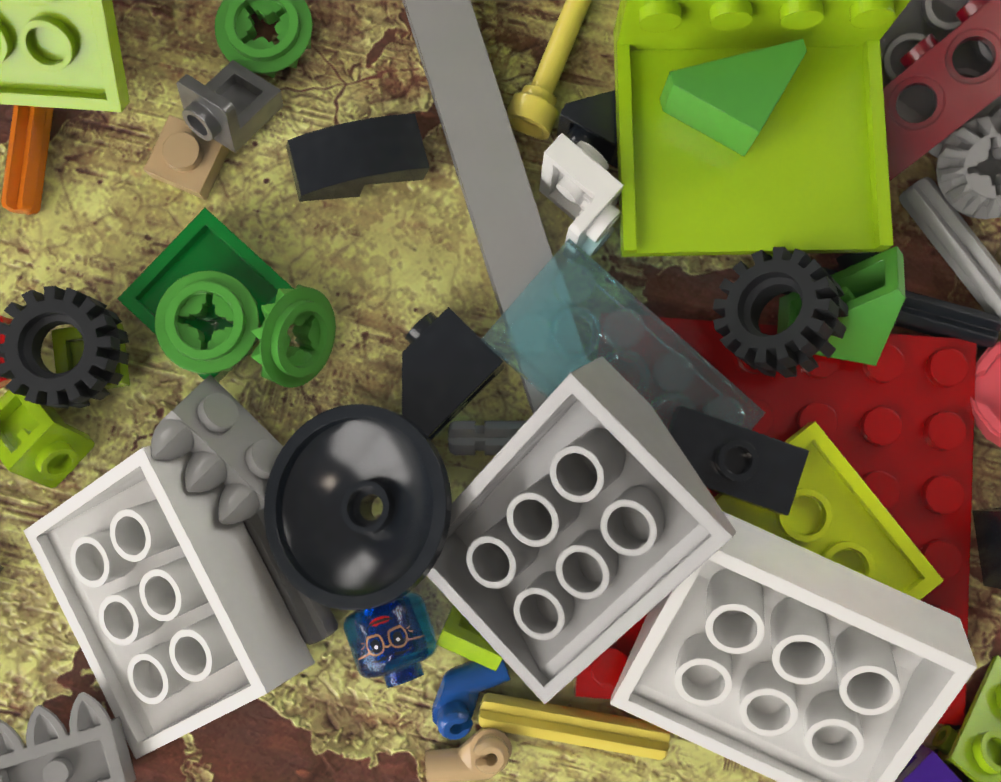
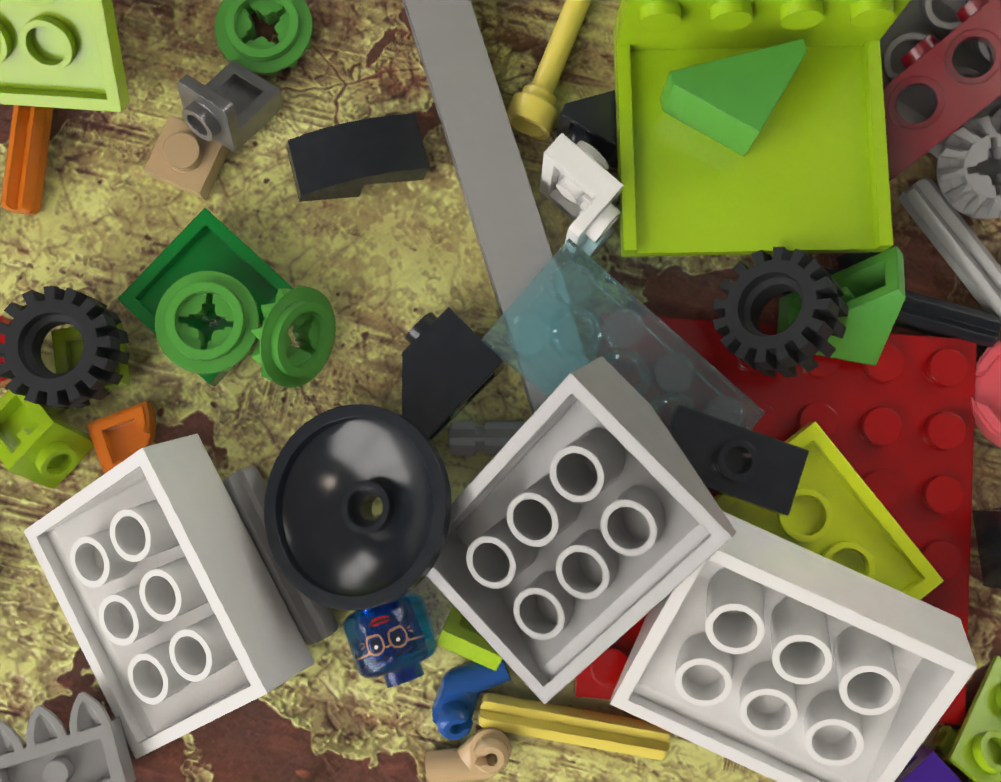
light grey plate [151,375,283,524] -> none
none -> orange tile [86,401,156,474]

